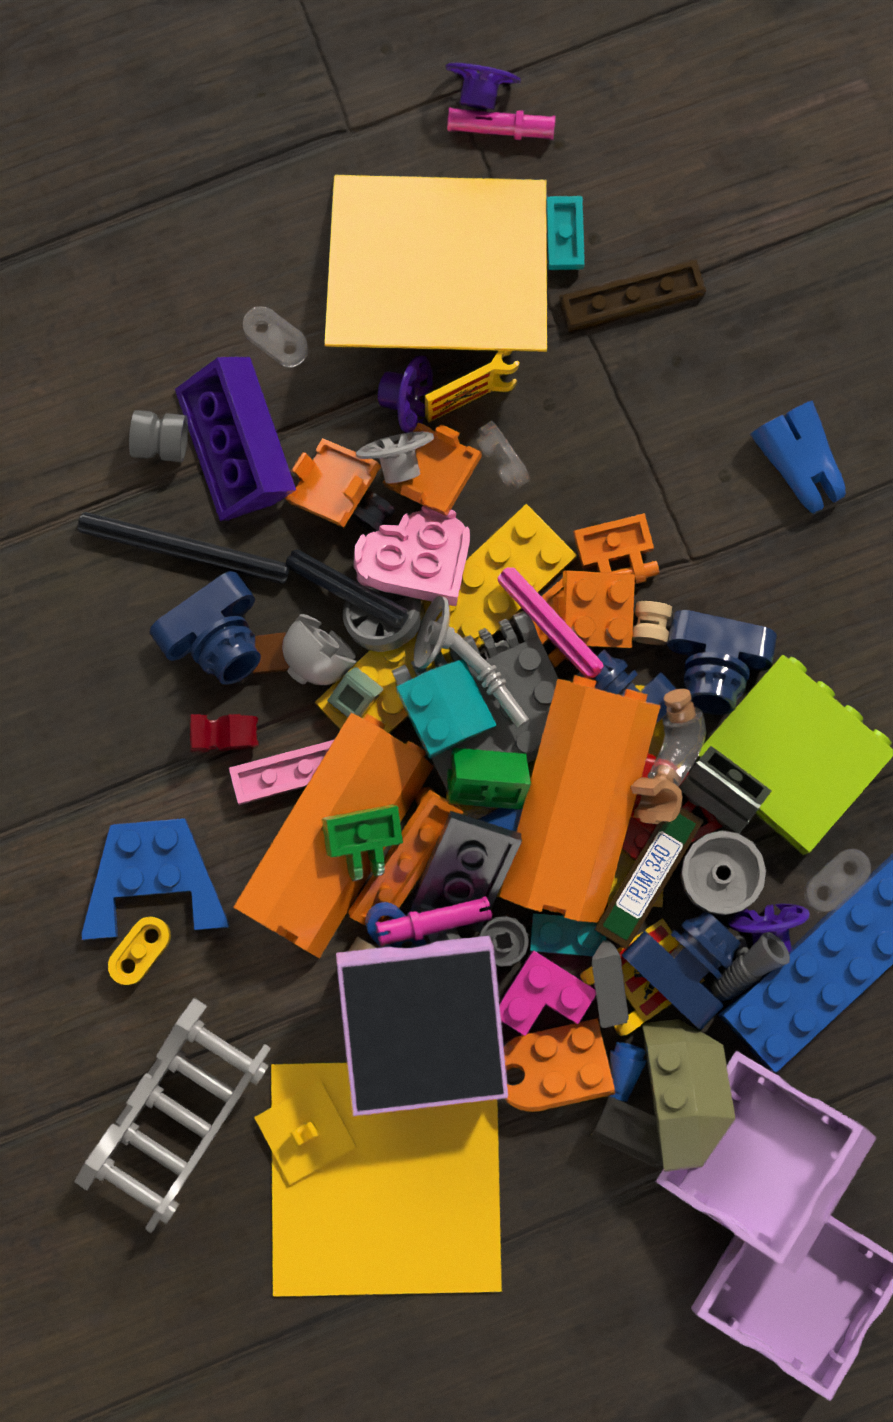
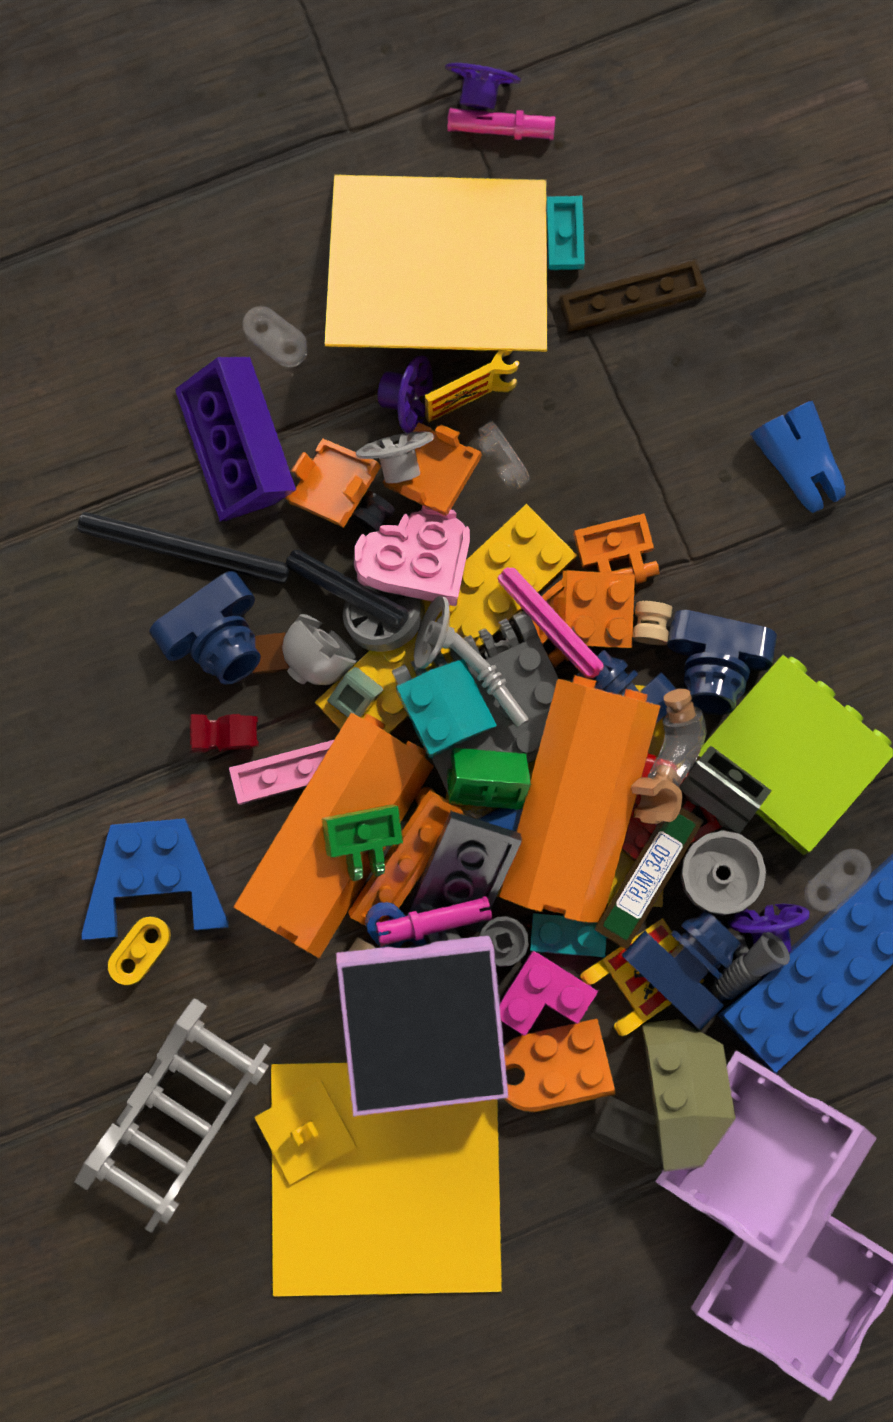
dark grey wheel [129,410,188,462] -> none
dark grey slope [592,939,629,1028] -> none
blue cone [609,1042,647,1101] -> none

